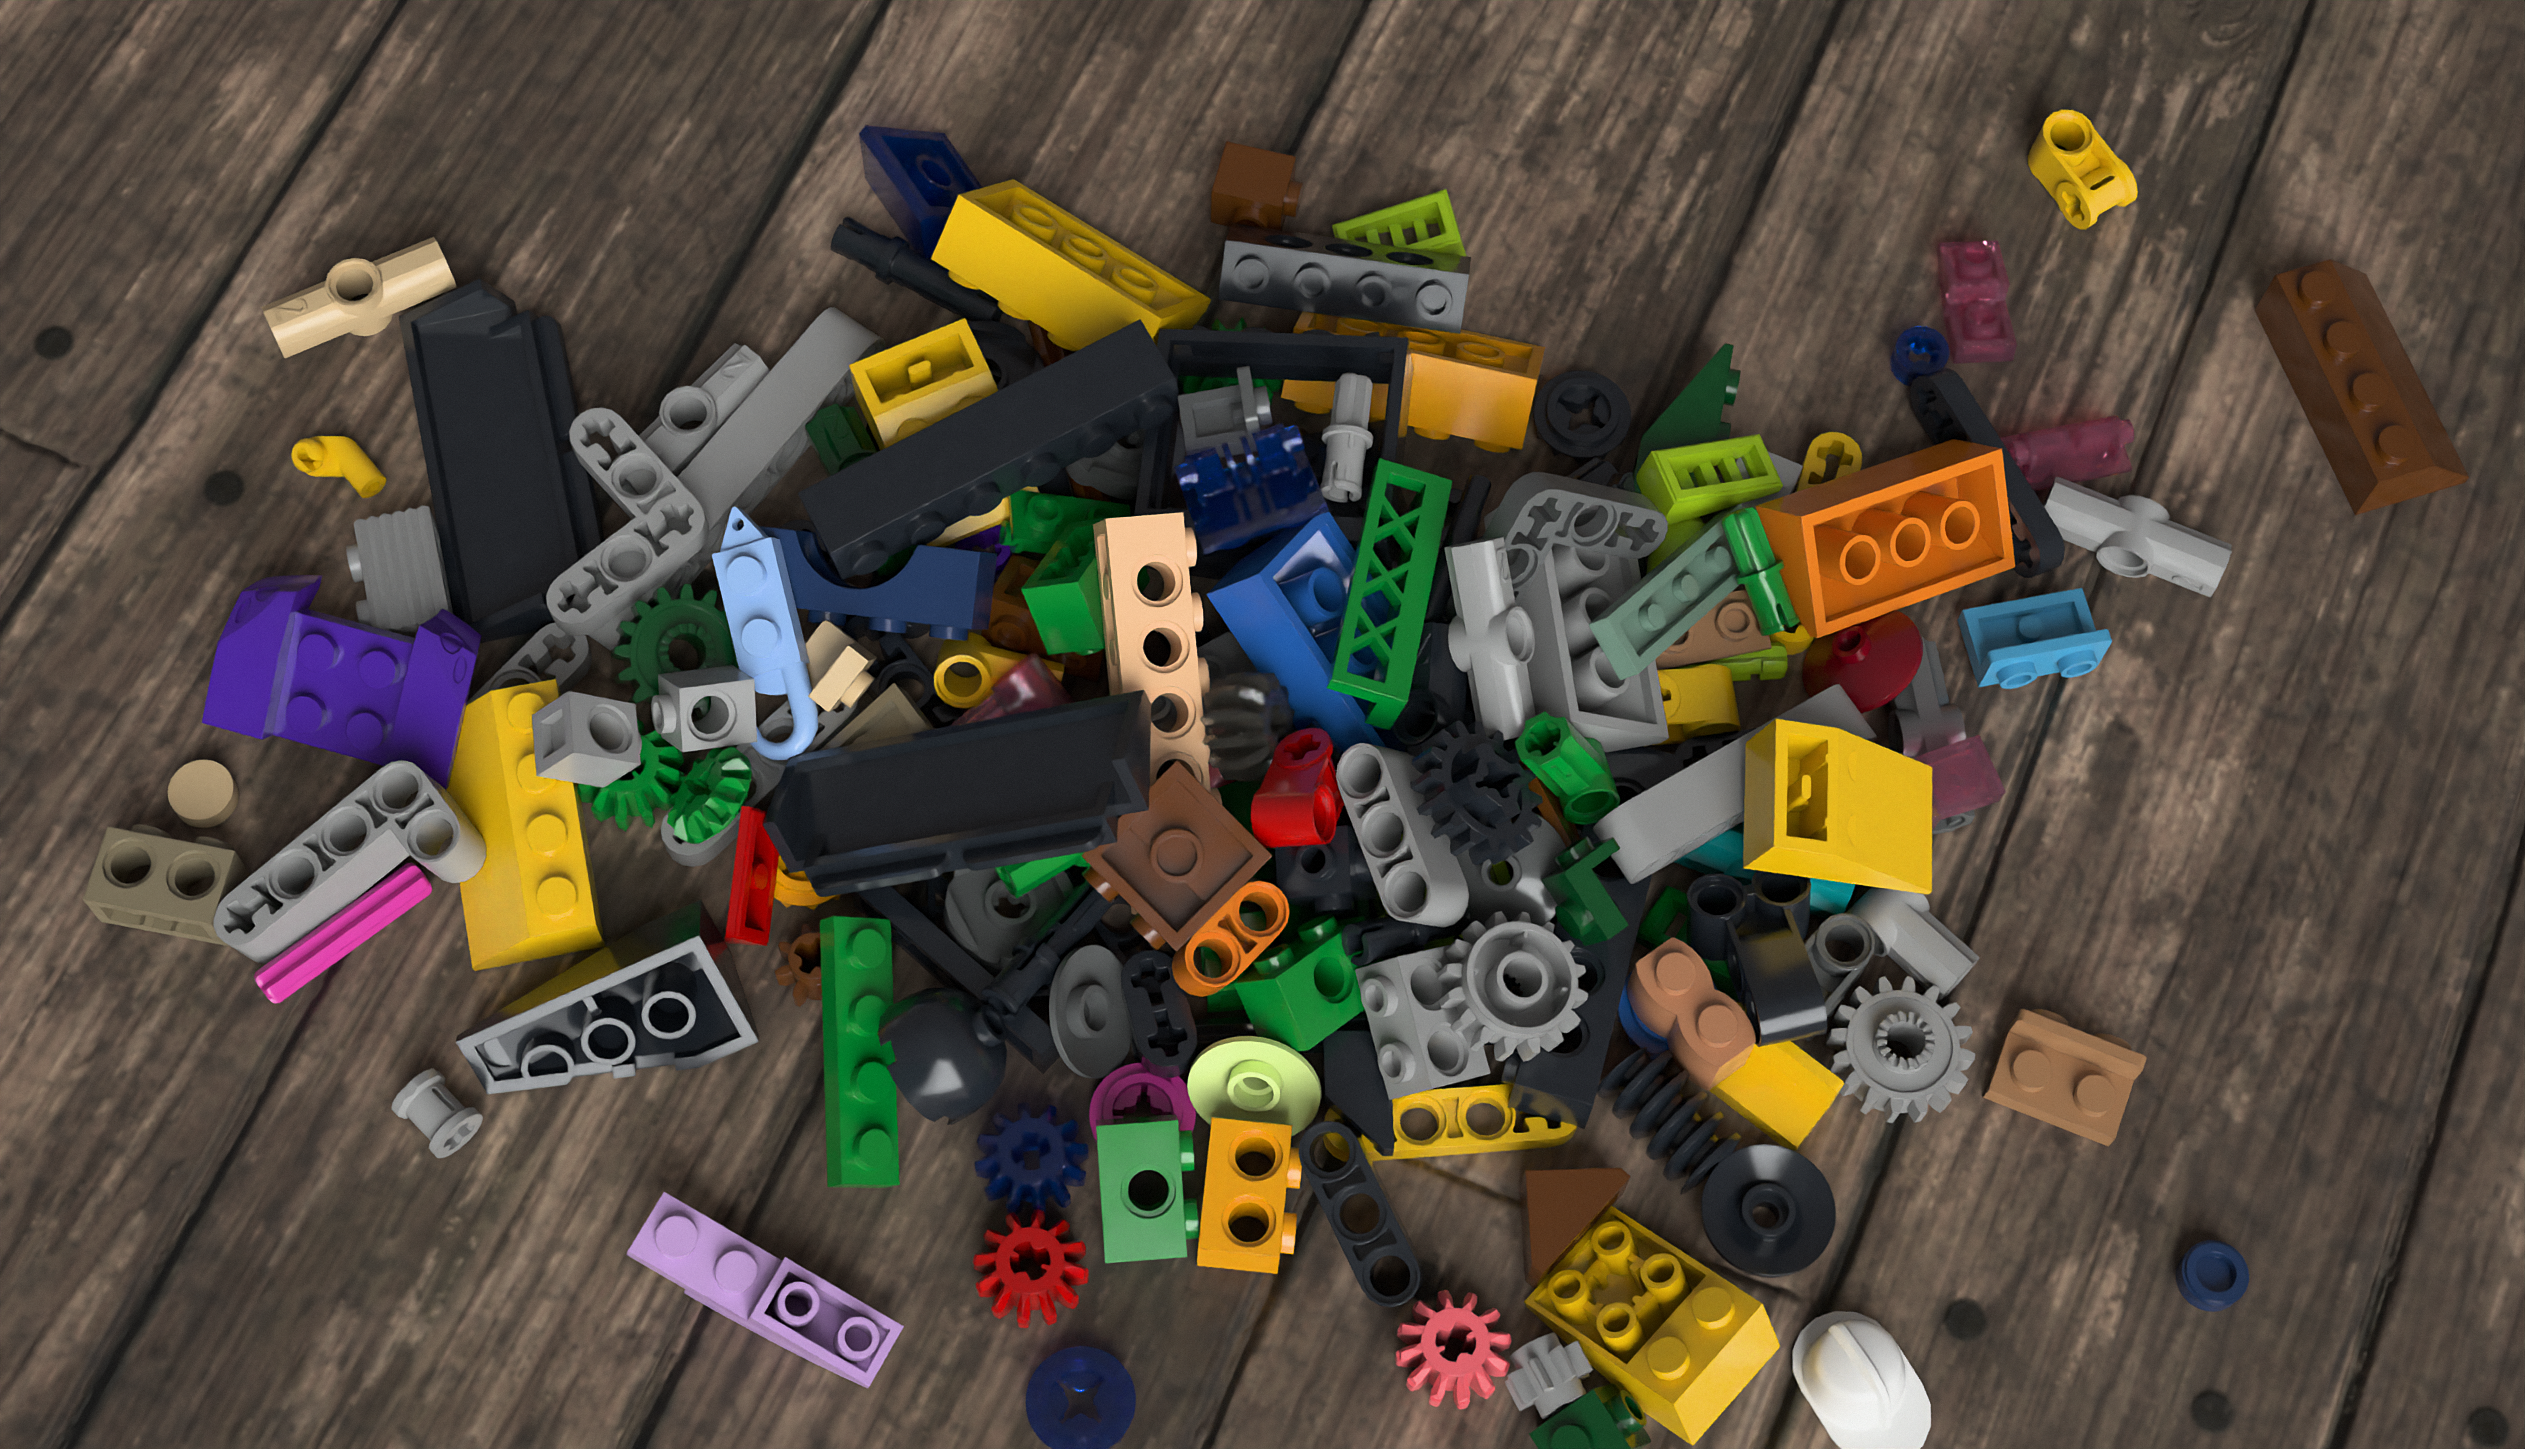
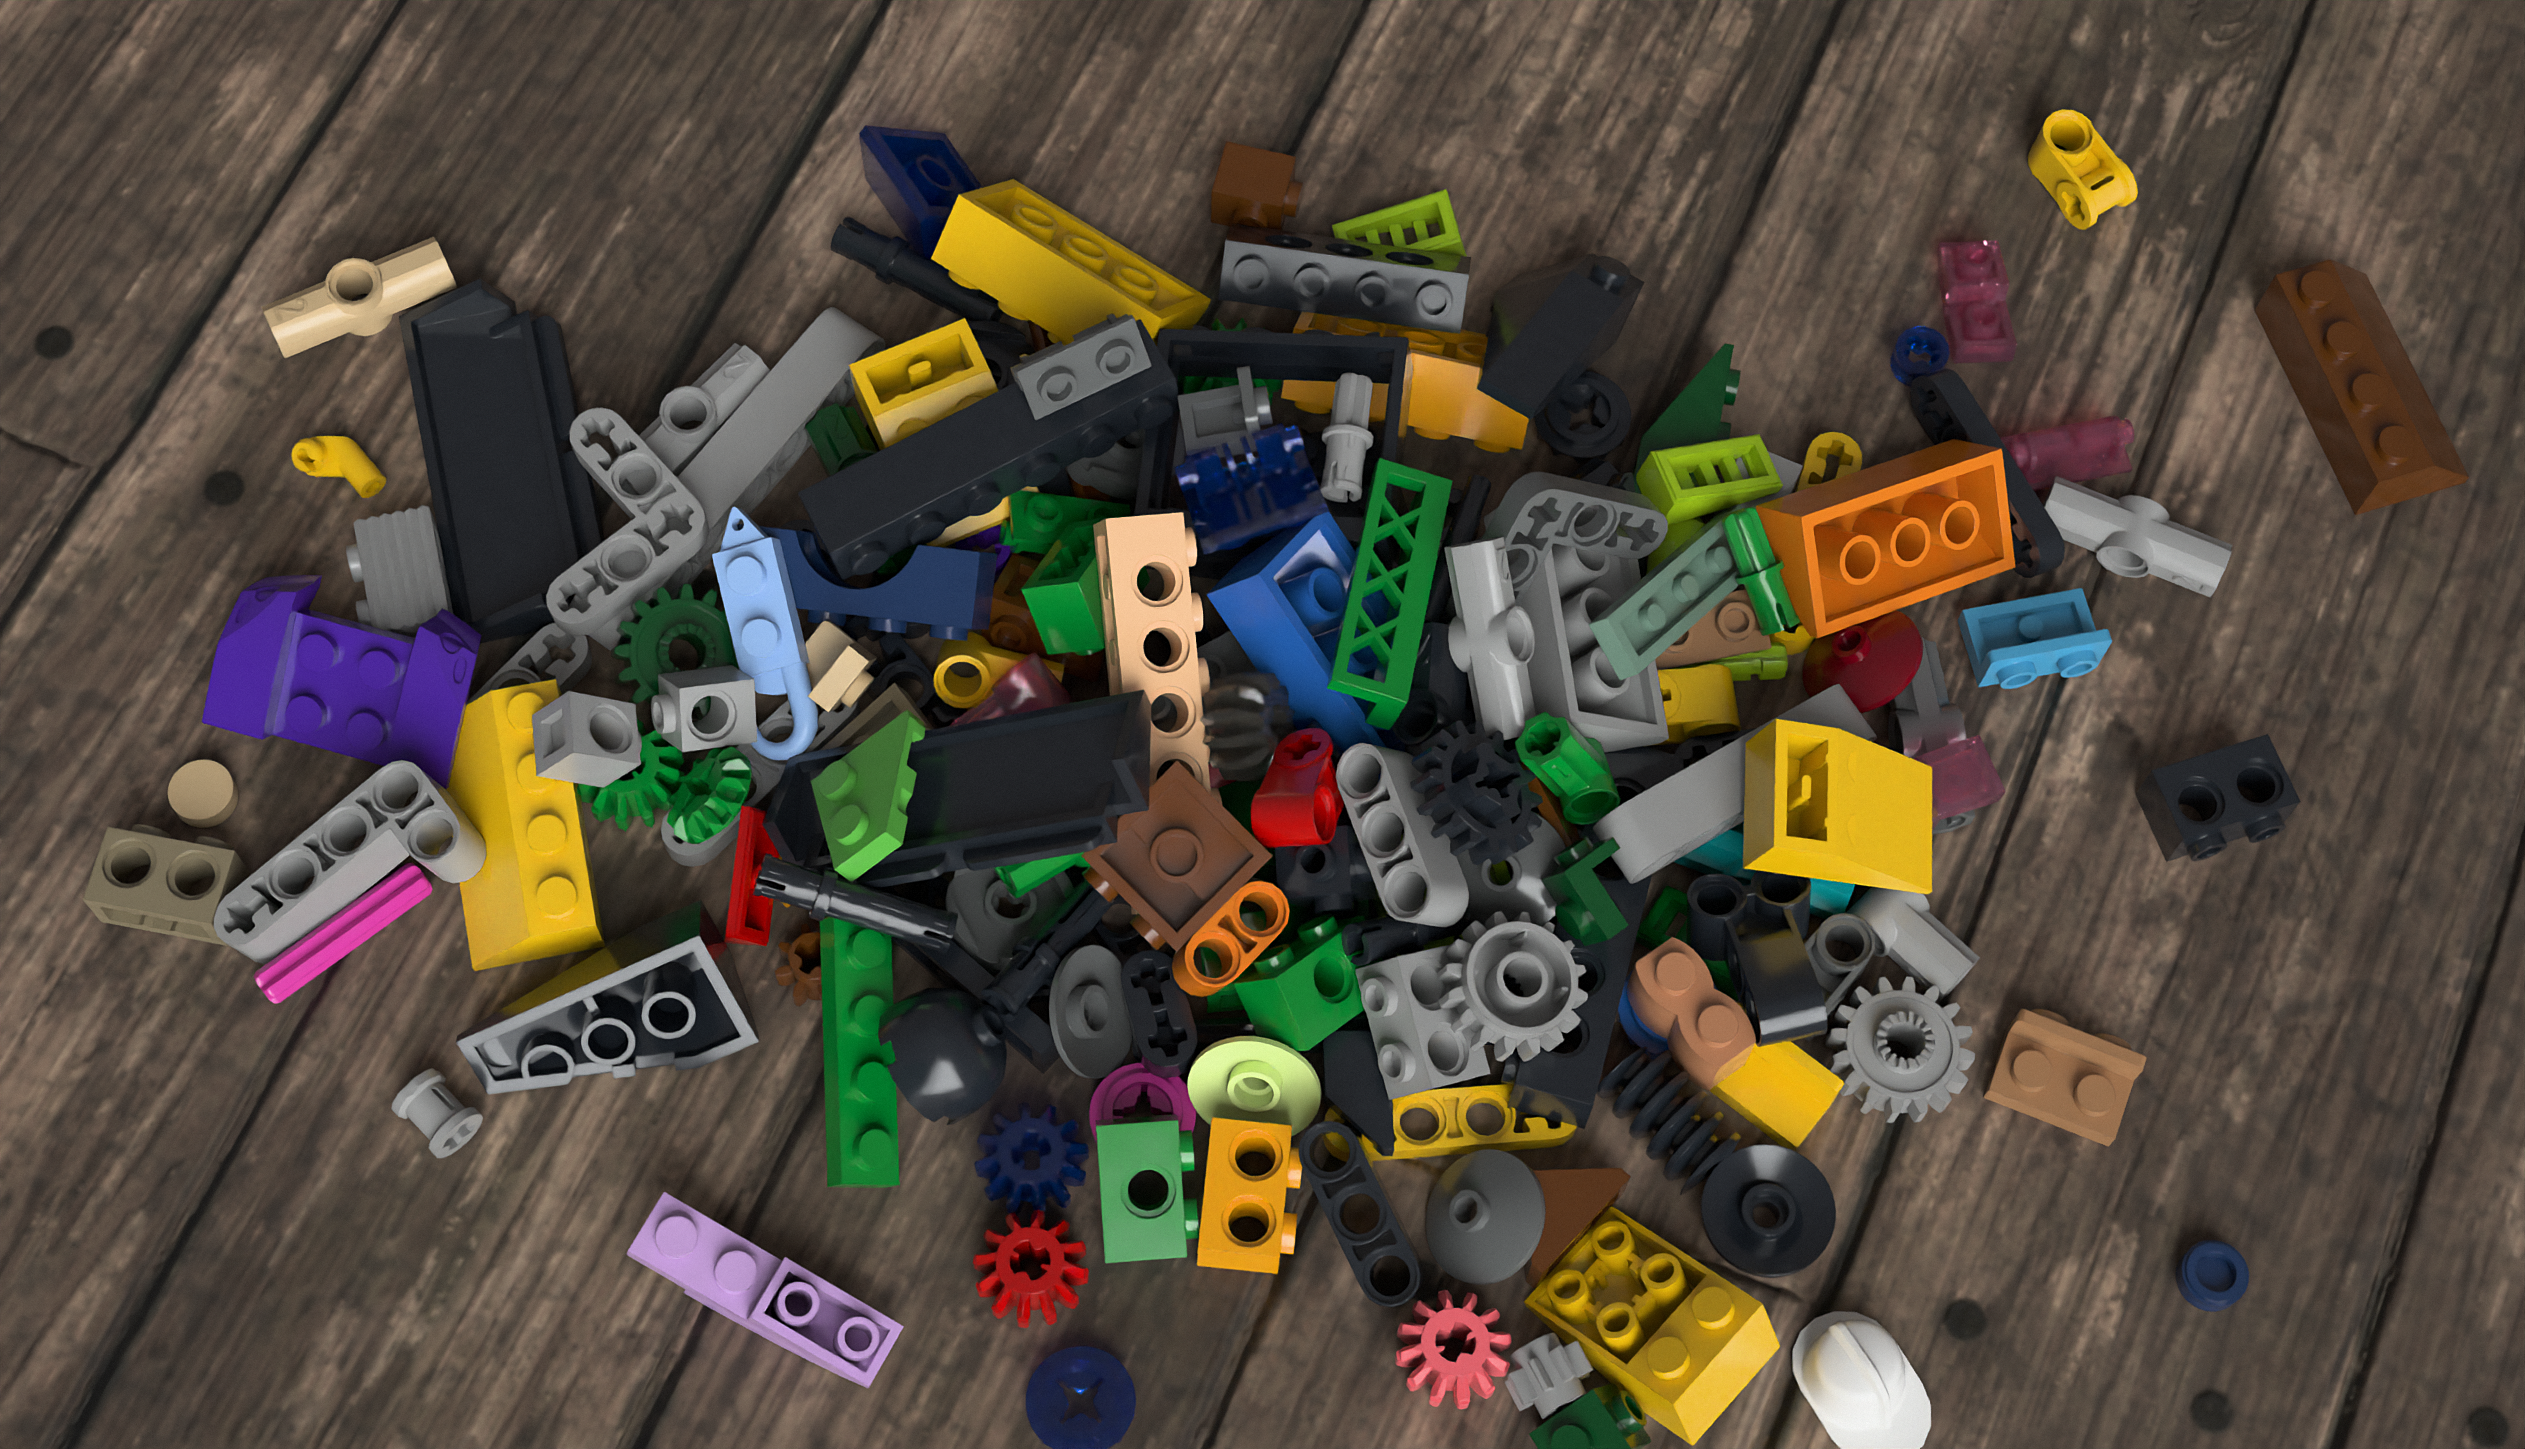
none -> black pin [752,853,958,955]
none -> bright green wing [811,709,926,882]
none -> dark grey hinge [1010,313,1152,420]
none -> dark grey dish [1426,1149,1546,1285]
none -> black wedge [1477,253,1645,420]
none -> black brick [2135,734,2301,862]

